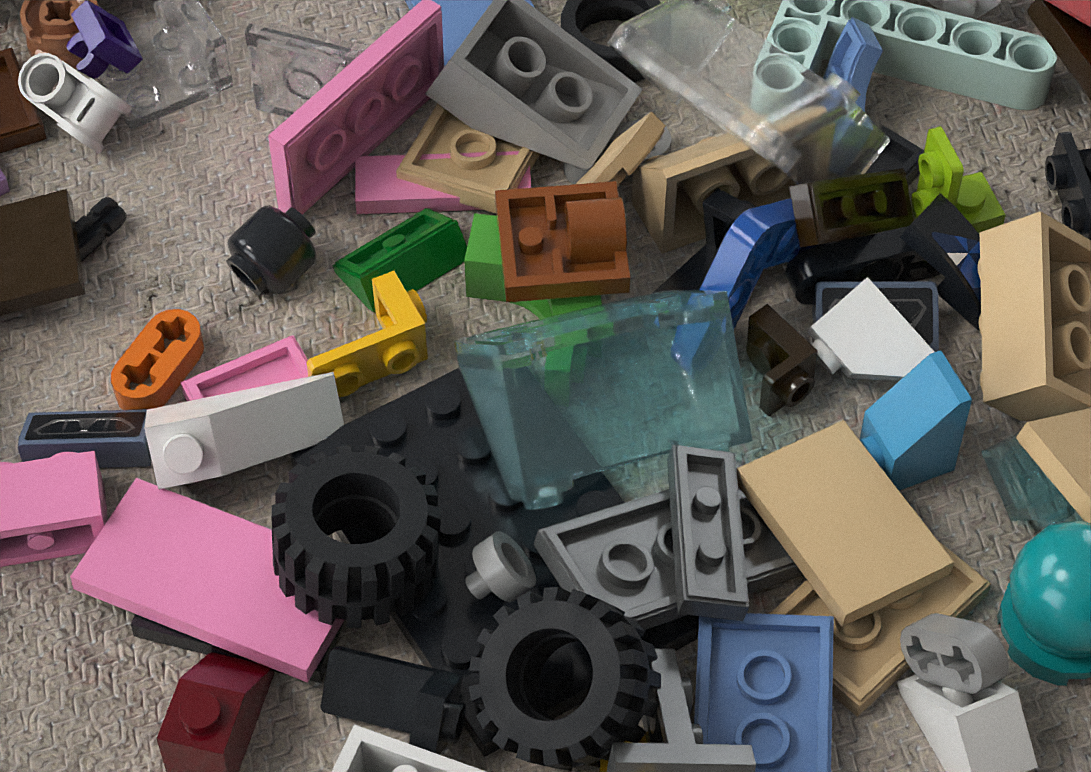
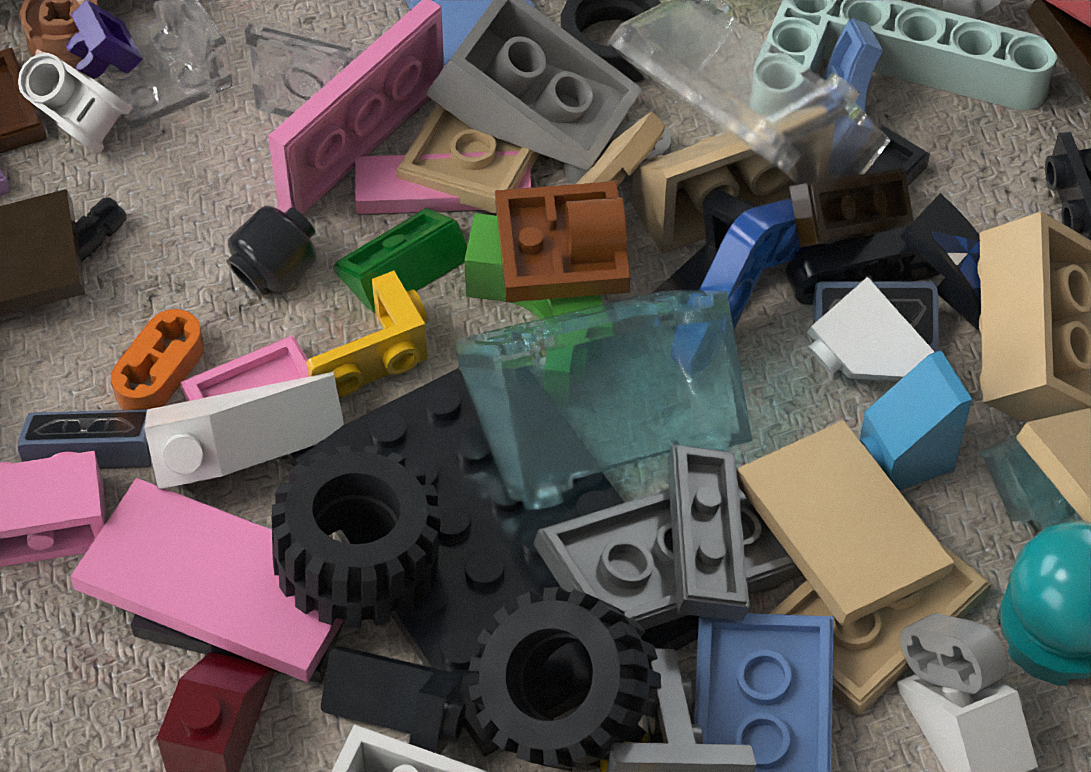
light grey tile [465,531,536,602] -> none
dark brown bracket [746,304,818,416] -> none
lime bracket [911,126,1006,235] -> none

